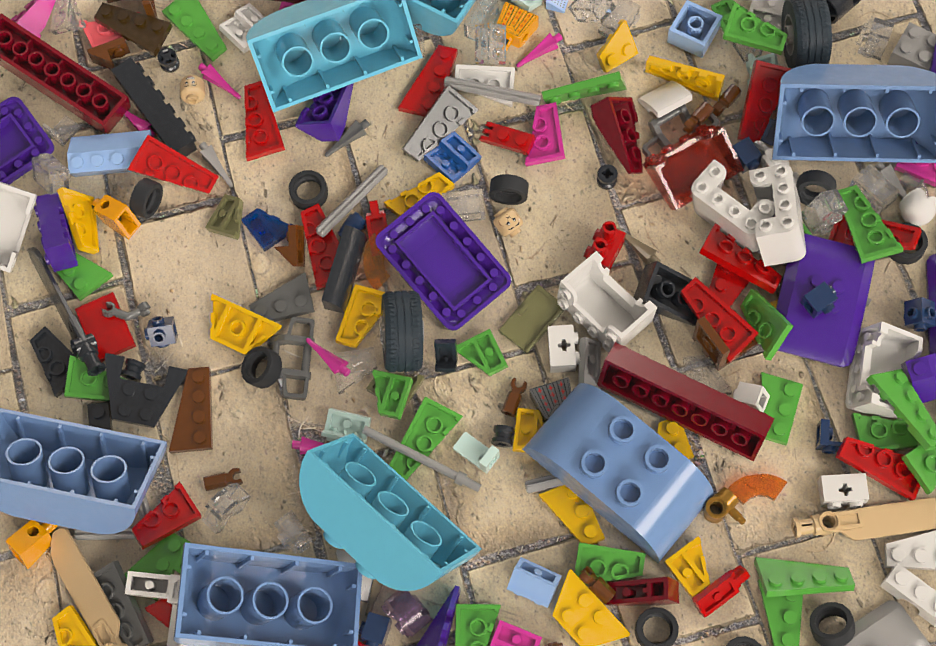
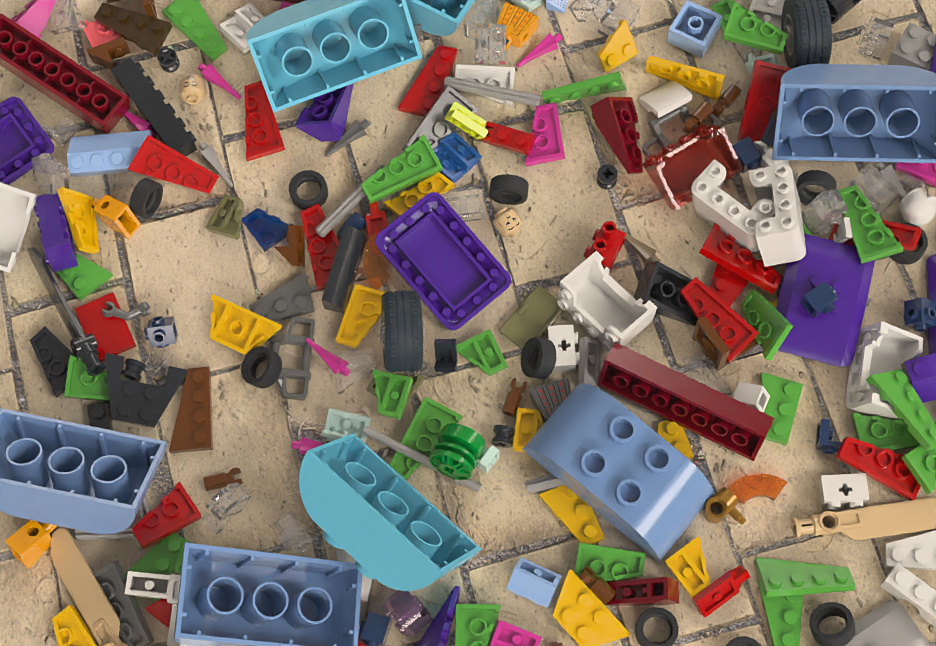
none -> bright green wing [361,134,443,204]
none -> green wheel [429,423,485,480]
none -> neon yellow bracket [444,102,488,140]
none -> black tyre [521,337,556,379]
none -> light grey tile [833,217,853,243]

